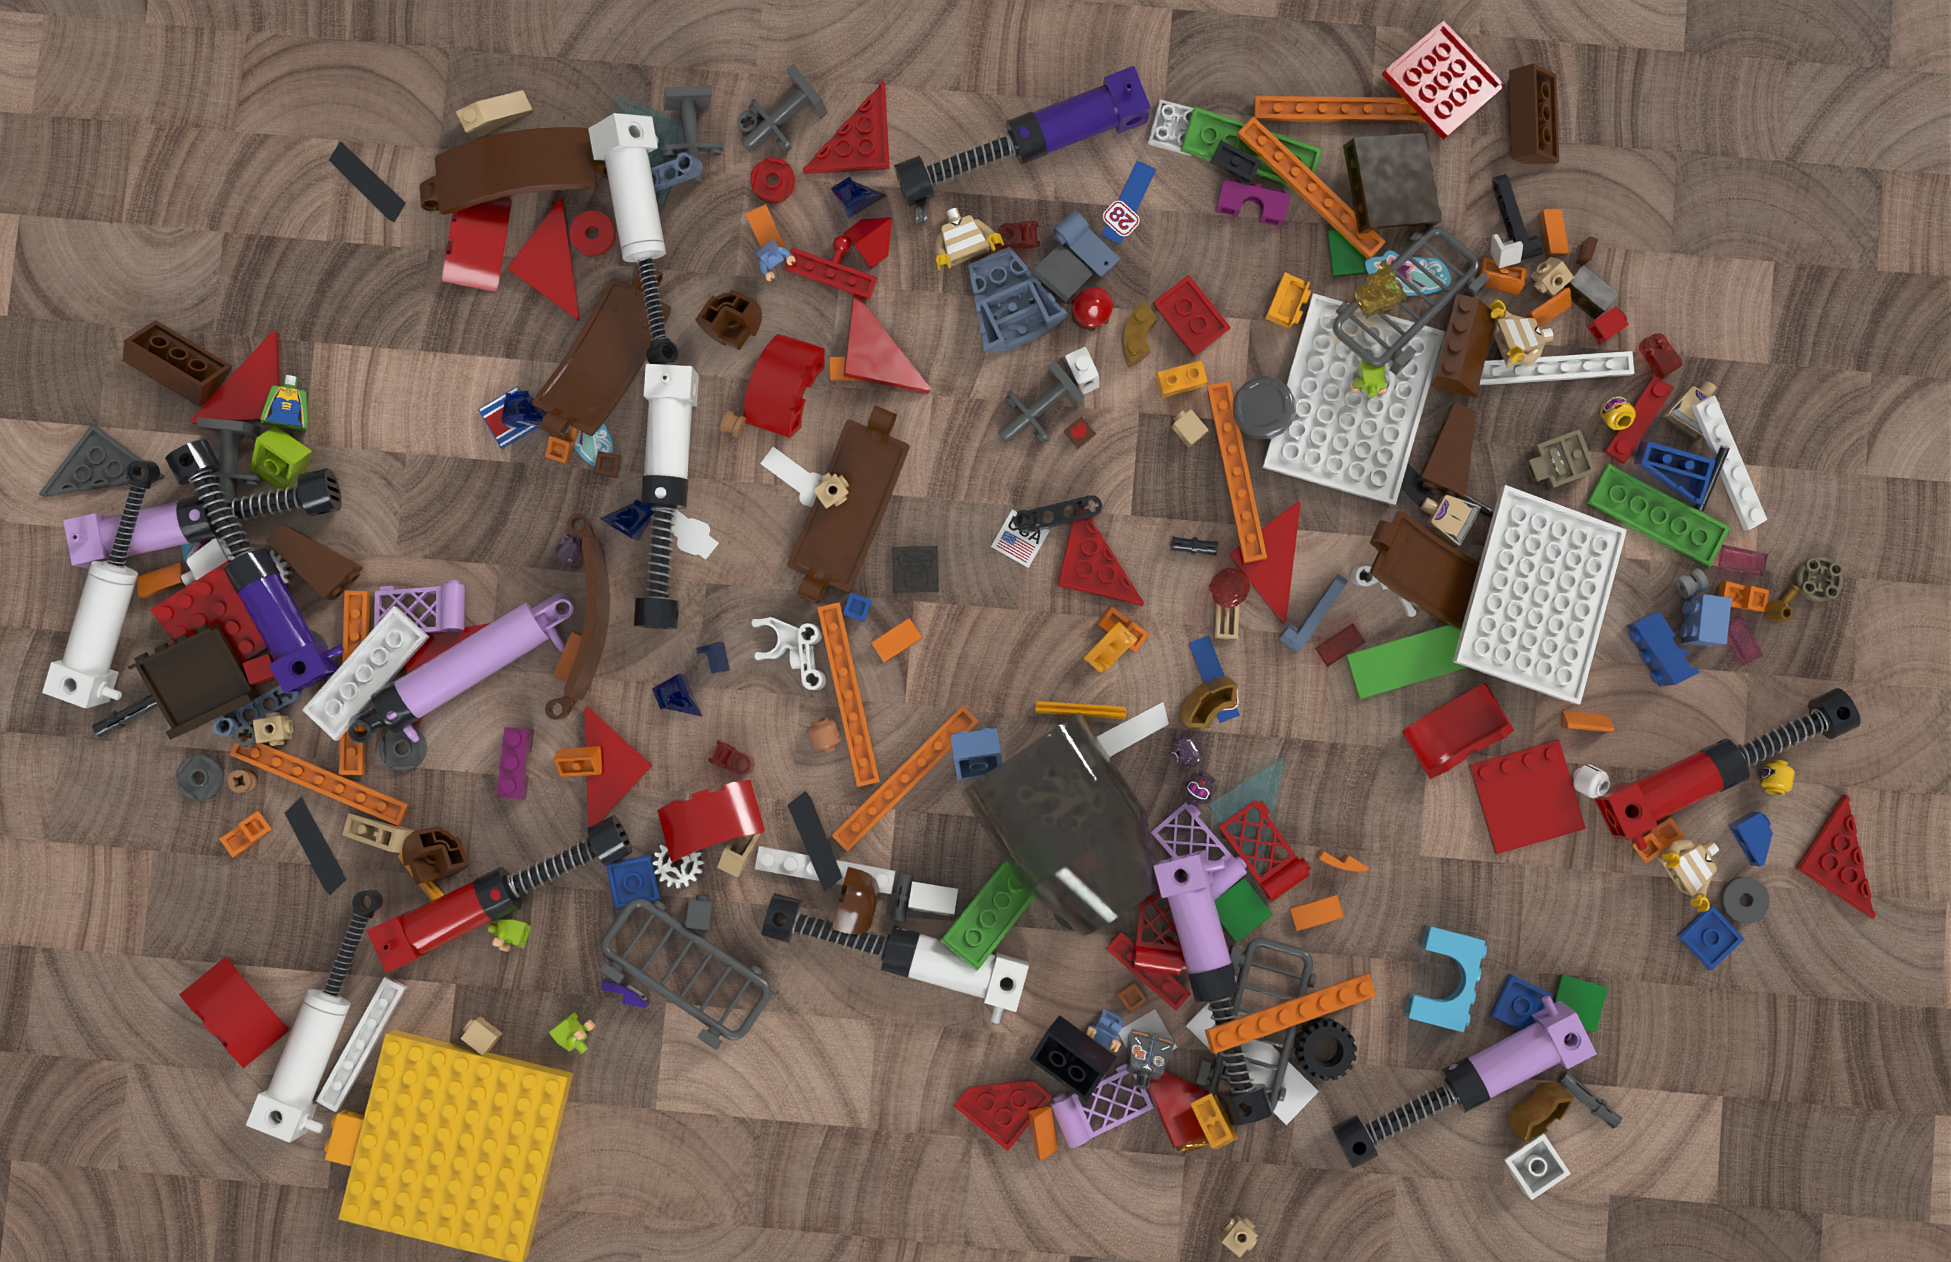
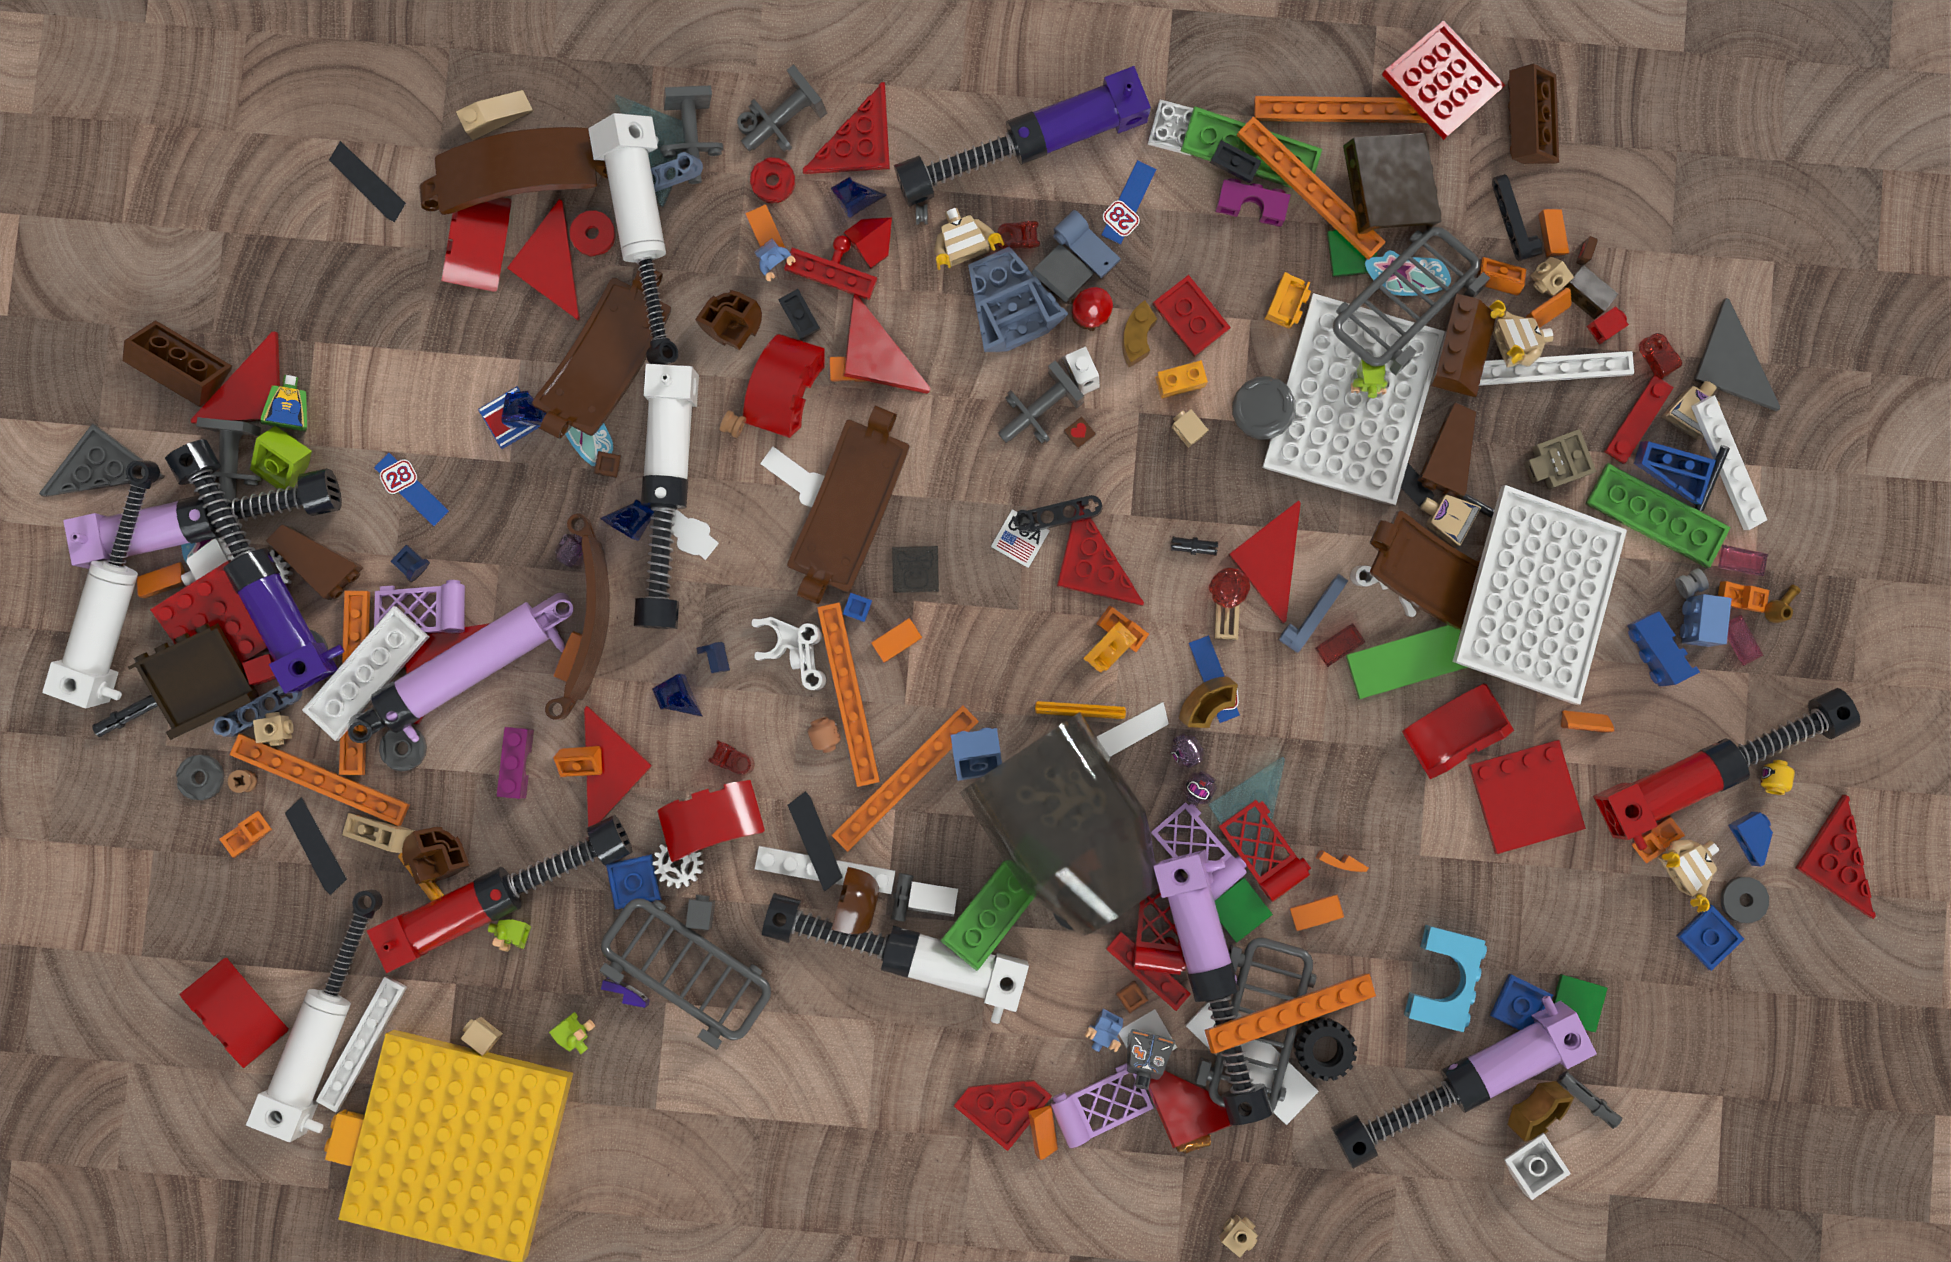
dark grey bush [234,725,256,748] -> none
orange slope [545,427,579,464] -> none
tan slope [717,834,761,878] -> none
tan brick [813,472,849,509] -> none
black brick [1029,1015,1117,1102] -> none
light orange hinge [1191,1093,1238,1149] -> none
orange plate [1207,381,1267,564] -> none
clear yellow slope [1355,260,1407,319] -> none
white panel [1490,234,1523,269] -> none
white head [1573,764,1610,798] -> none
yellow head [1600,396,1636,430] -> none
dark tan tile [1794,556,1844,602] -> none
none -> blue sticker [374,453,449,526]
none -> dark blue tile [390,545,430,582]
none -> black plate [778,289,821,340]
none -> dark grey tile [1694,298,1780,411]

